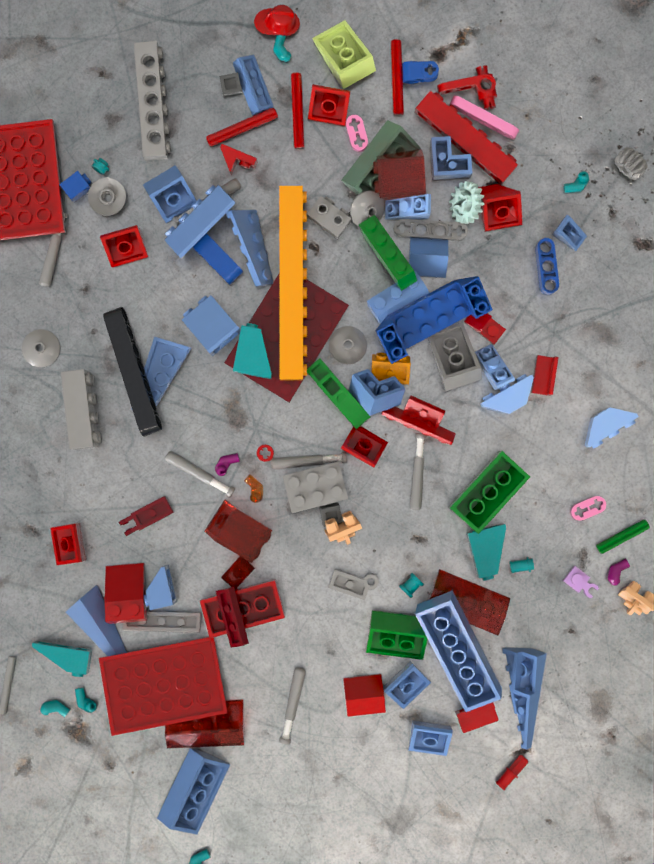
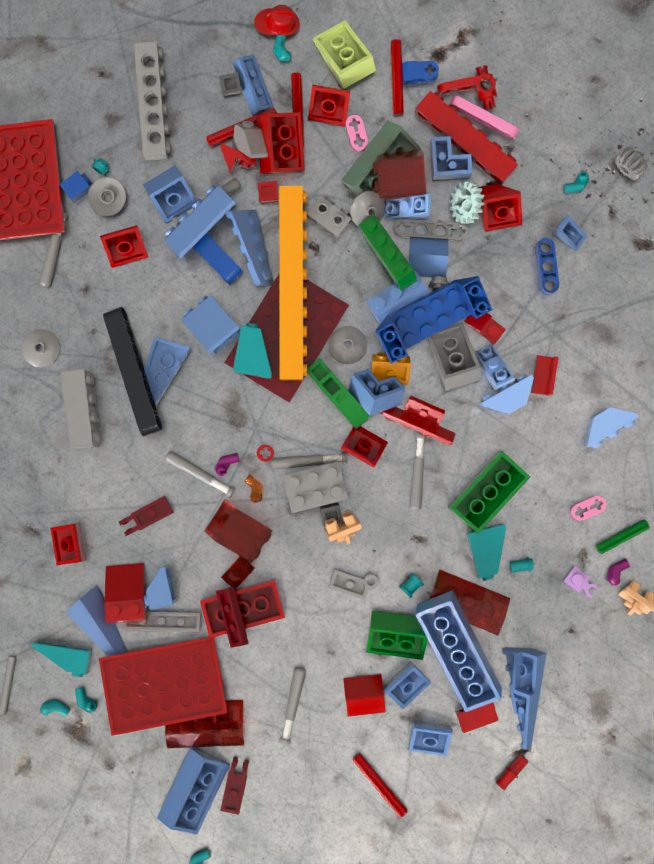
none -> dark red hinge [220,757,249,815]
none -> light grey slope [232,121,268,158]
none -> red slope [256,112,305,174]
none -> red plate [257,181,279,203]
none -> red axle [353,753,407,818]
none -> light grey plate [429,276,448,291]

